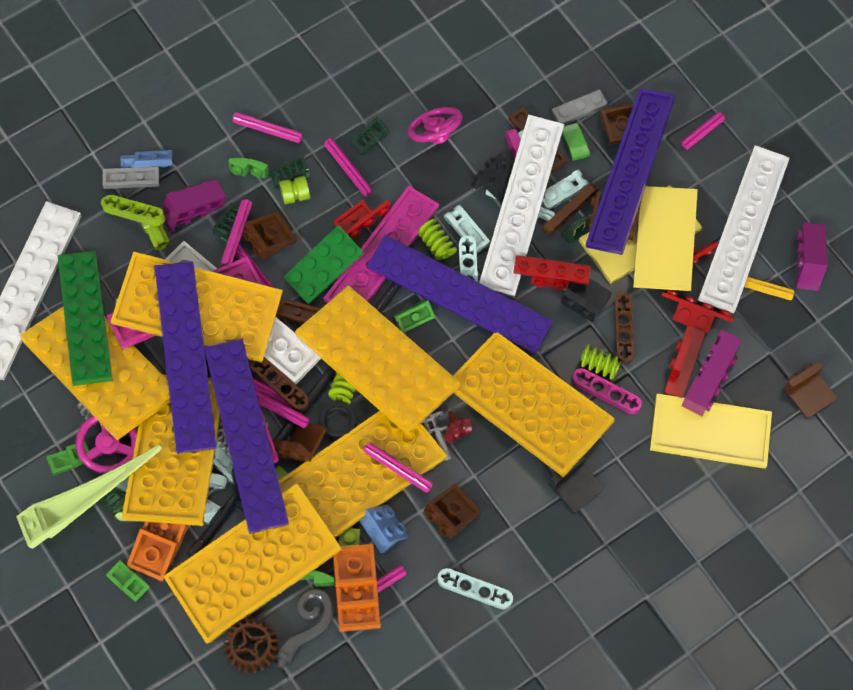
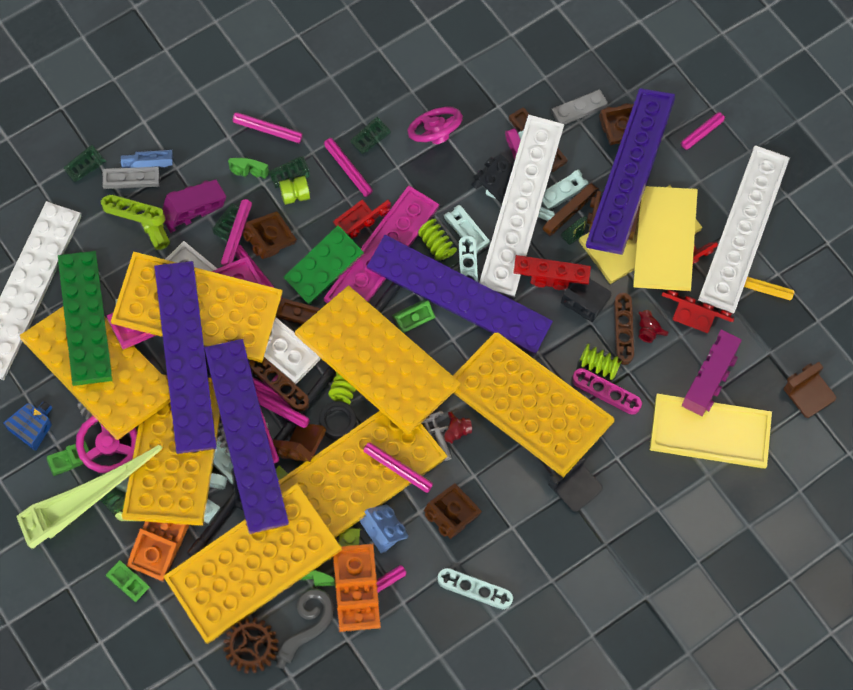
bright green slope [561,123,590,161] -> none
red bracket [664,326,705,398] -> none
magenta wedge [796,222,828,291] -> none
none -> blue torso [3,401,53,451]
none -> clear green slope [63,145,106,182]
none -> dark red animal [639,310,669,343]

